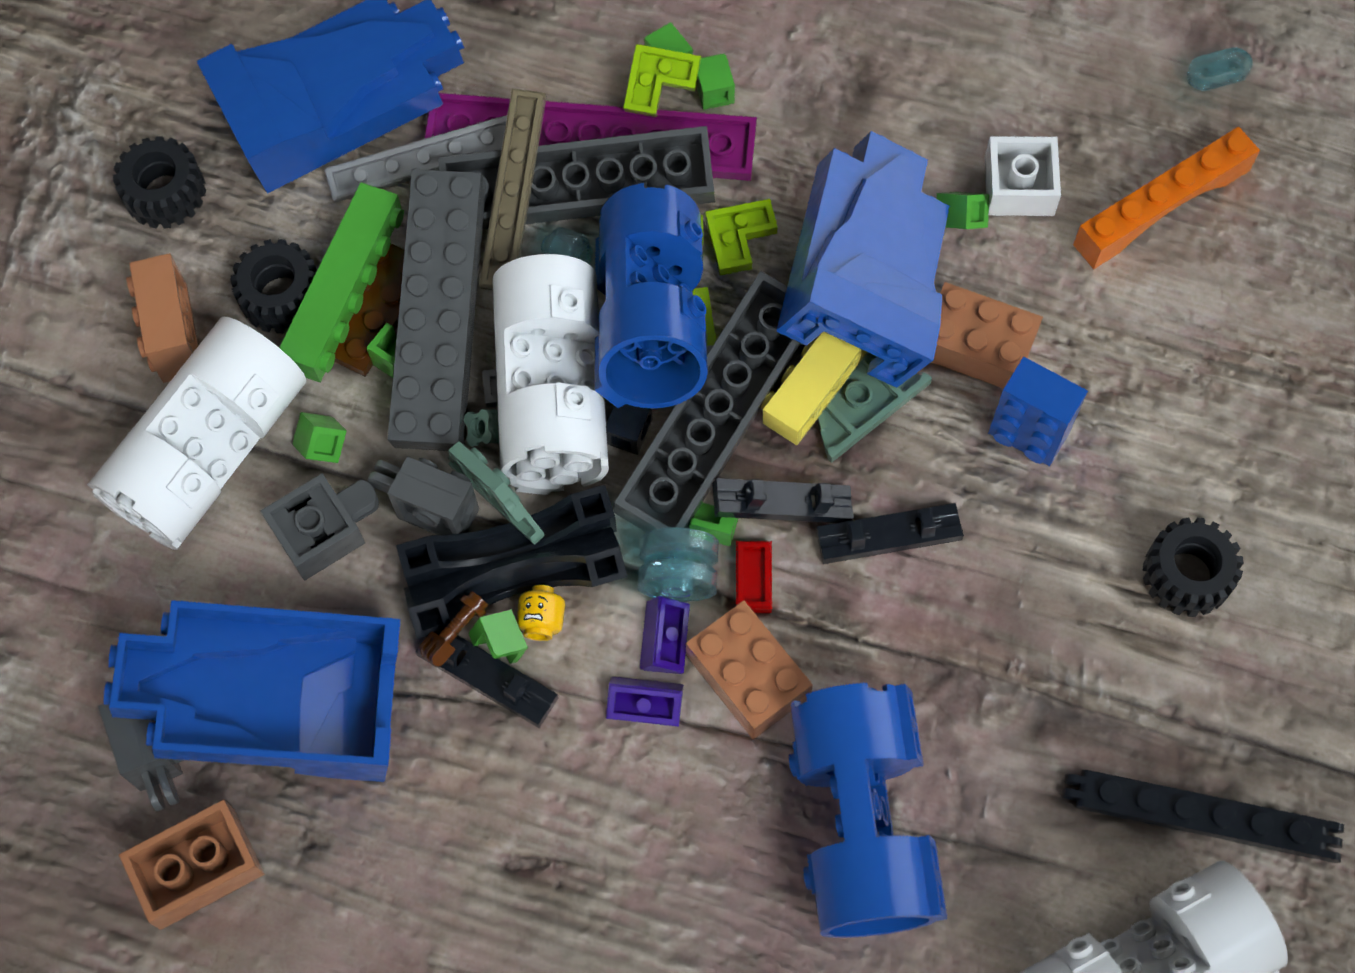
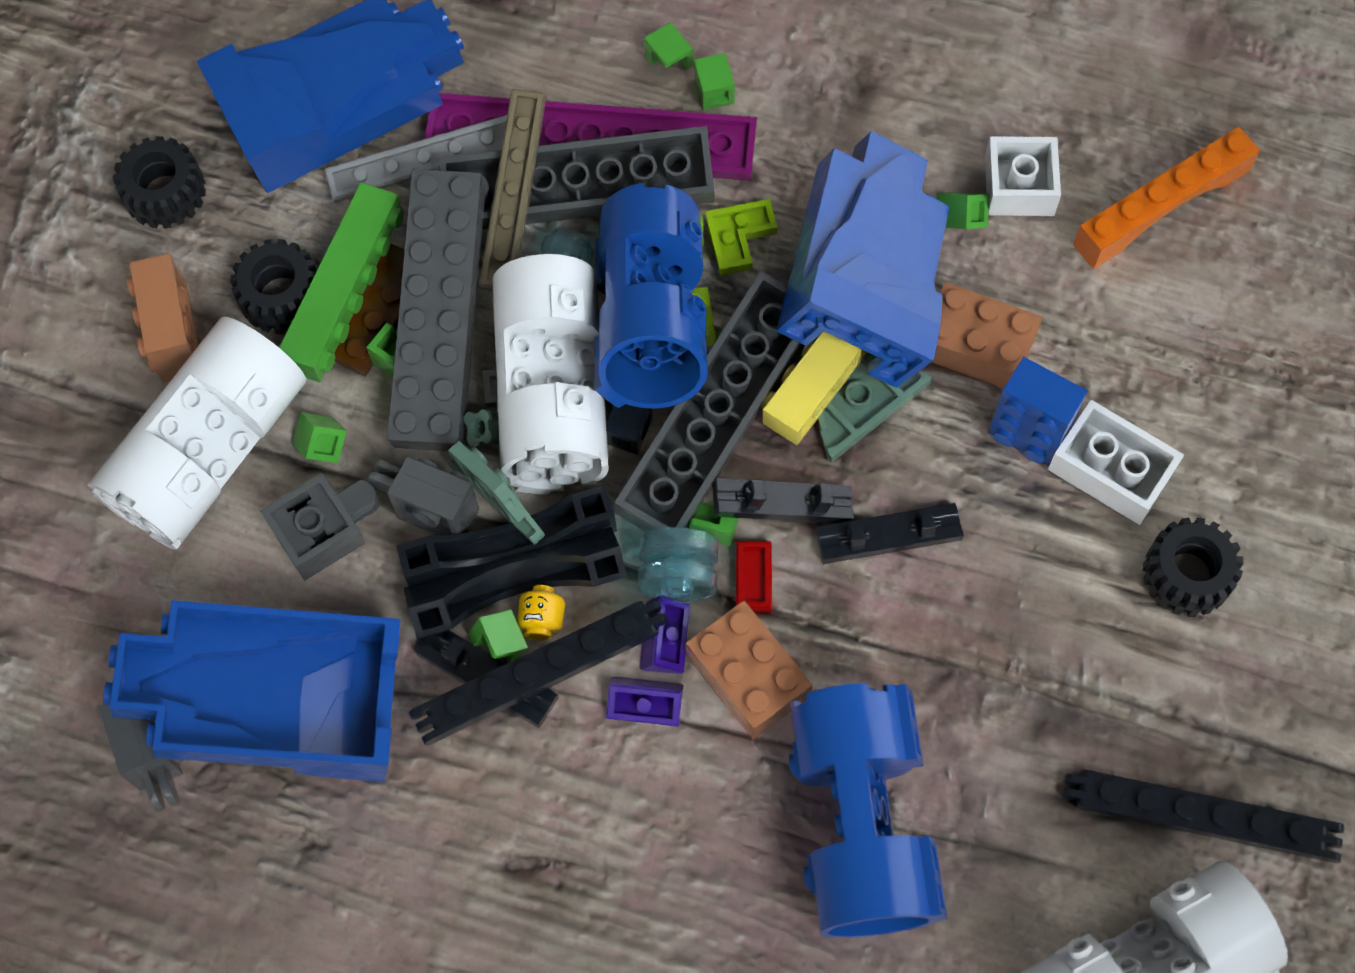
nougat brick [119,800,265,930] -> none
reddish brown hinge [418,591,488,666] -> none
lime plate [623,44,701,117] -> none
clear light blue plate [1186,48,1253,91] -> none
none -> black hinge [409,601,669,746]
none -> white brick [1048,400,1184,525]

